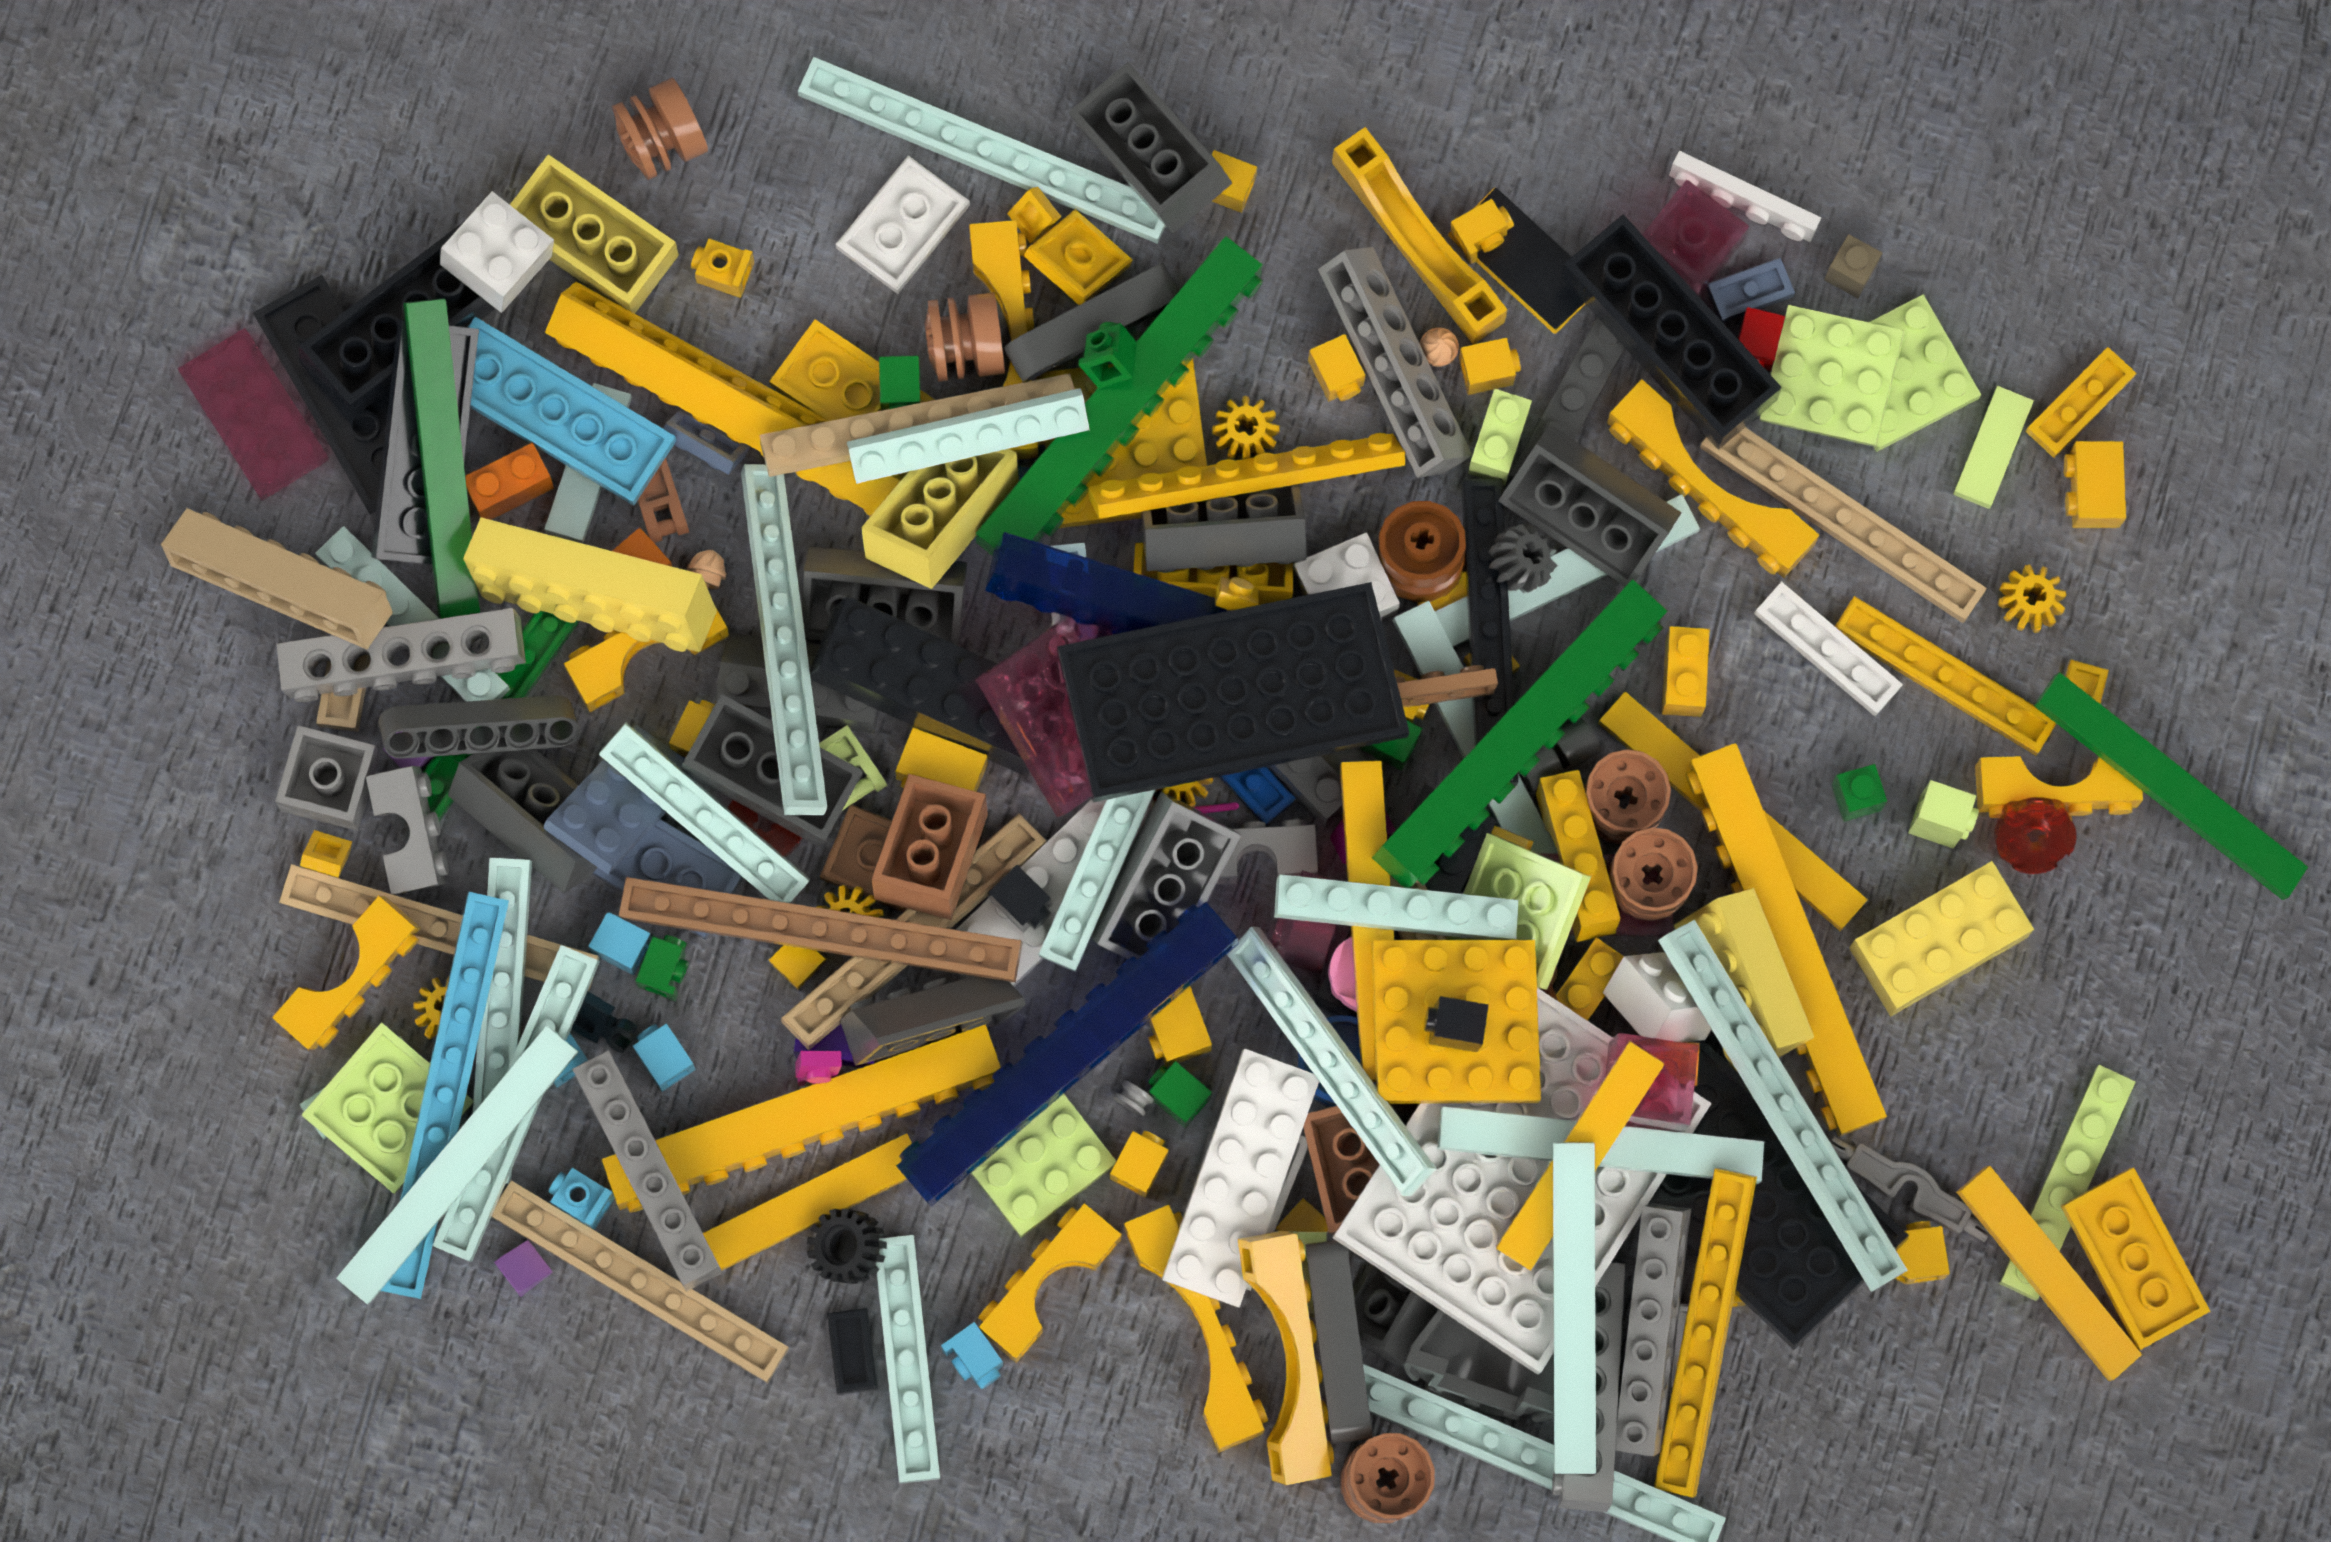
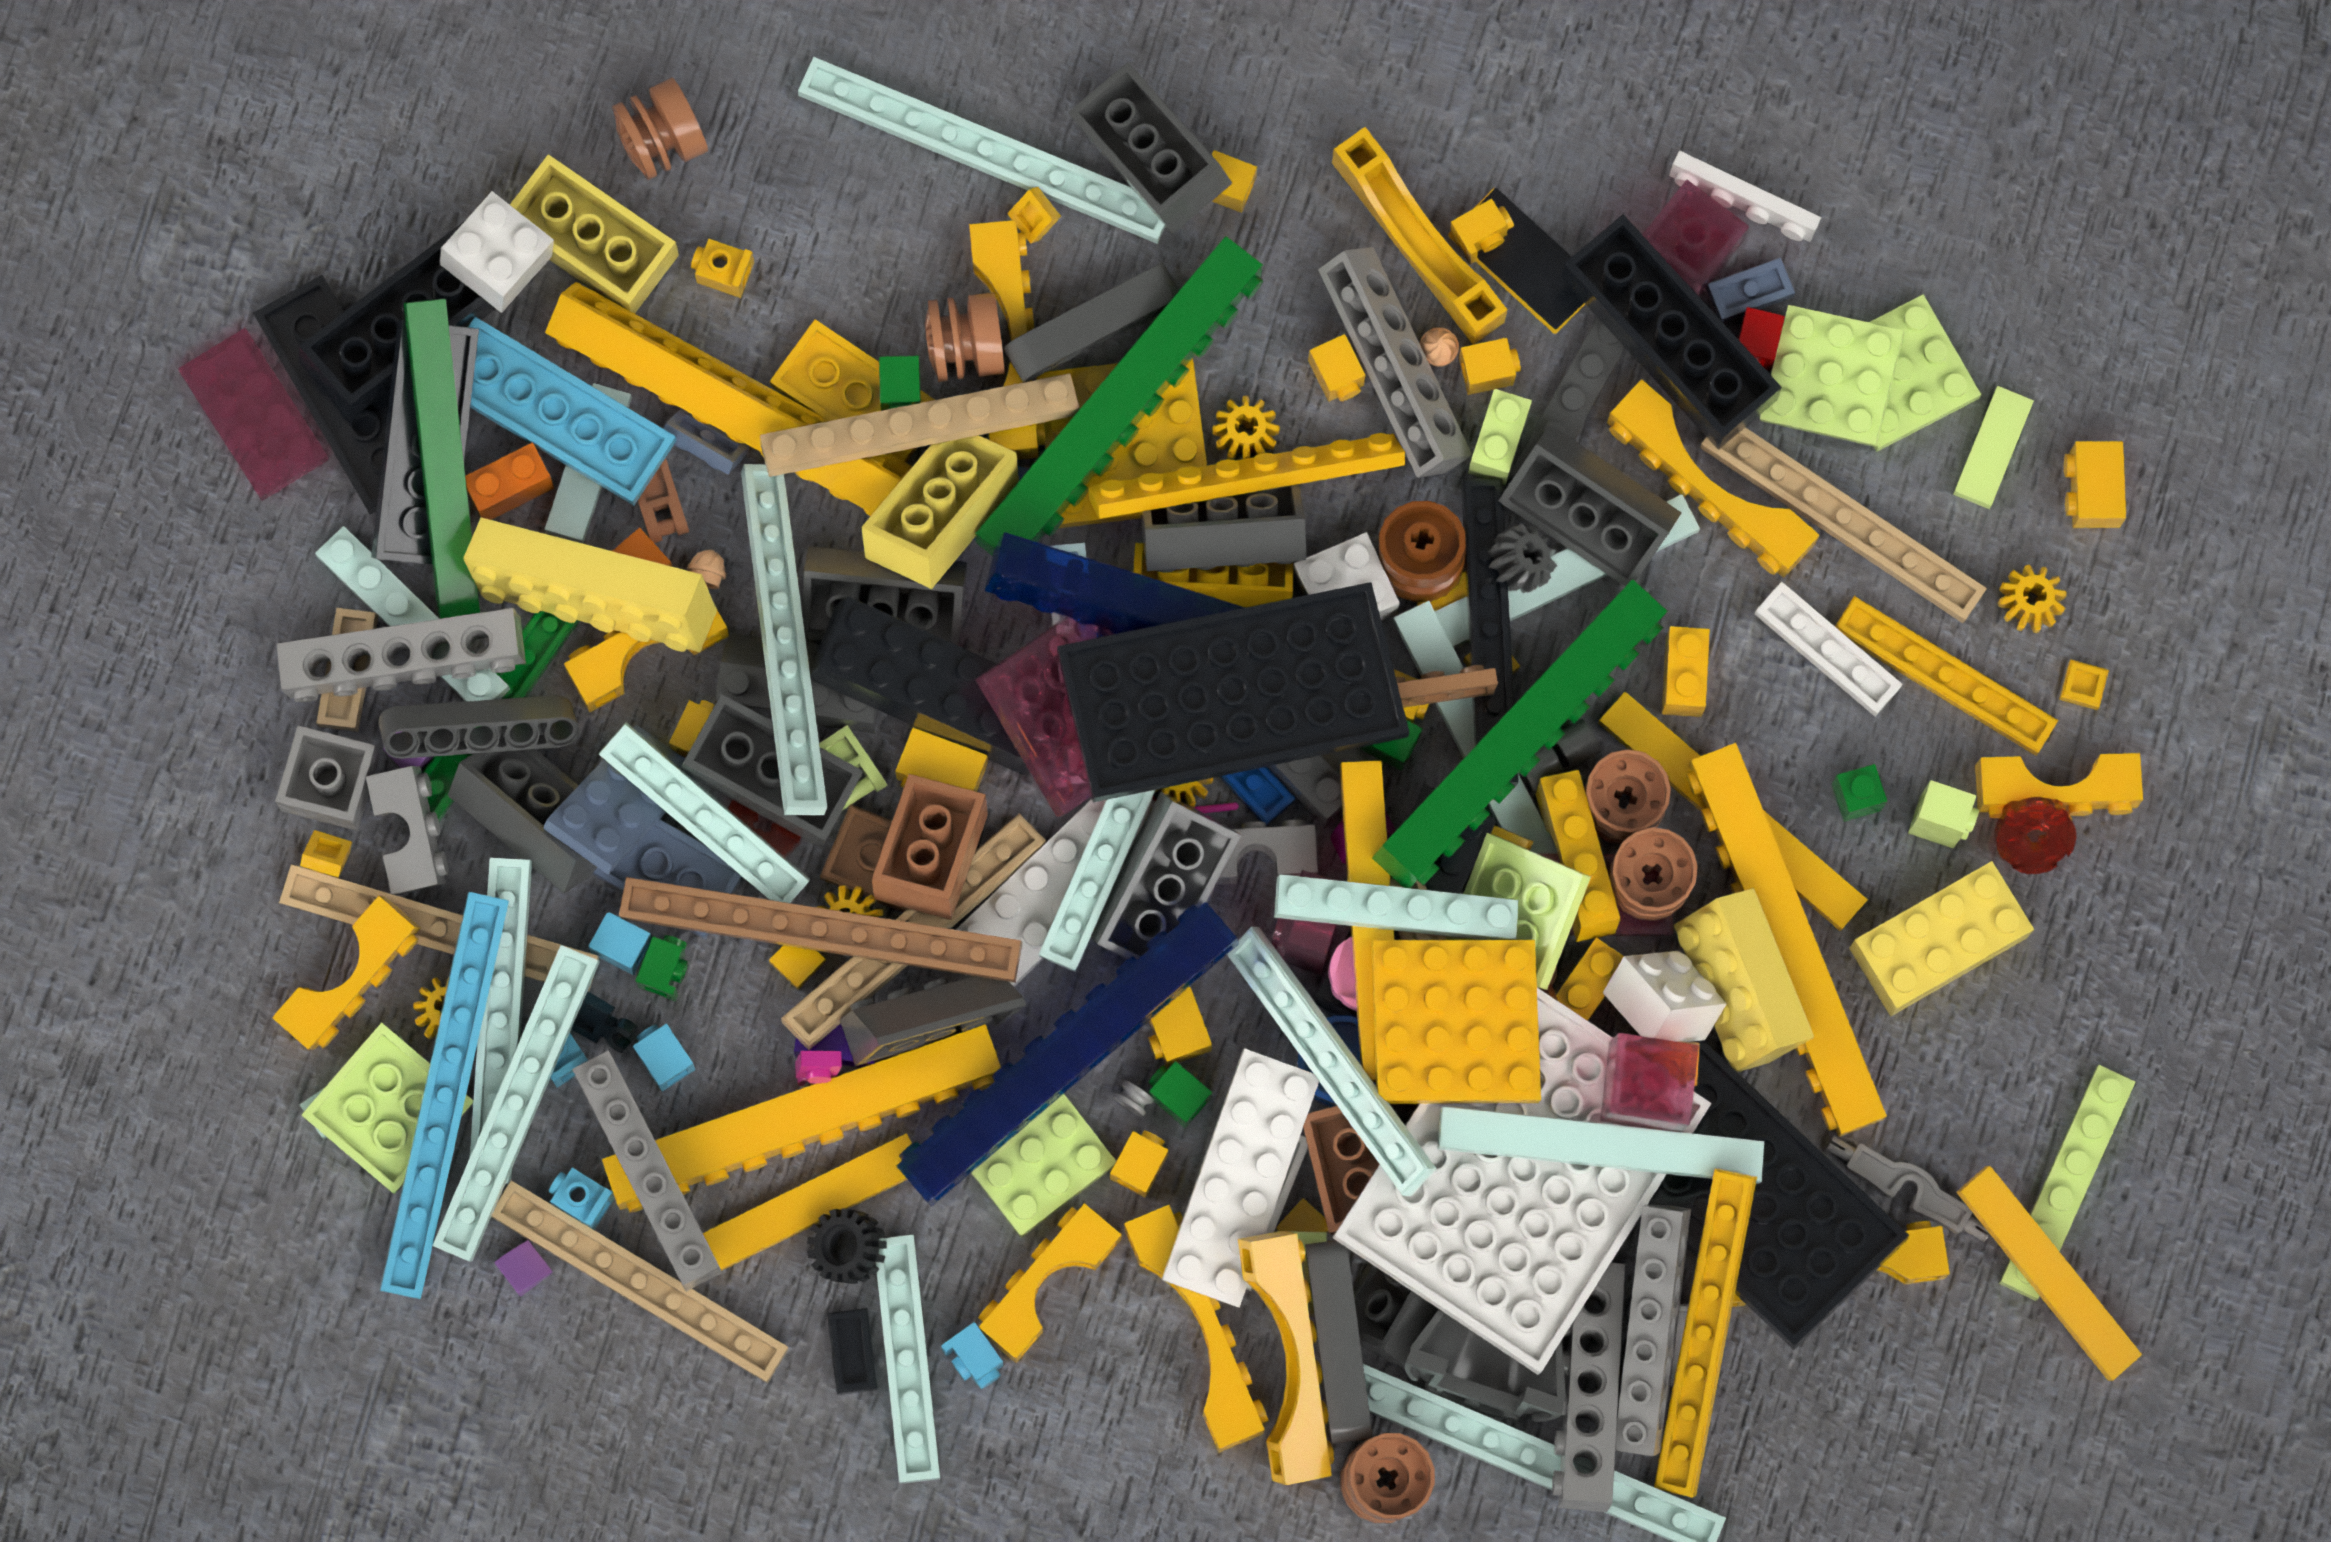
tan brick [161,508,393,649] -> none
light aqua tile [336,1025,579,1305] -> none
white tile [836,155,970,294] -> none
light aqua plate [847,388,1090,484] -> none
black brick [988,865,1052,933] -> none
yellow plate [1024,209,1133,305] -> none
green brick [1078,322,1137,389] -> none
yellow plate [1215,577,1259,611] -> none
black brick [1424,996,1489,1052] -> none
yellow tile [1496,1040,1665,1271] -> none
light aqua tile [1553,1142,1596,1474] -> none
light aqua plate [1658,920,1908,1292] -> none
dark tan brick [1824,234,1883,299] -> none
yellow plate [2025,347,2137,458] -> none
green tile [2034,672,2308,900] -> none
yellow plate [2061,1167,2211,1350] -> none

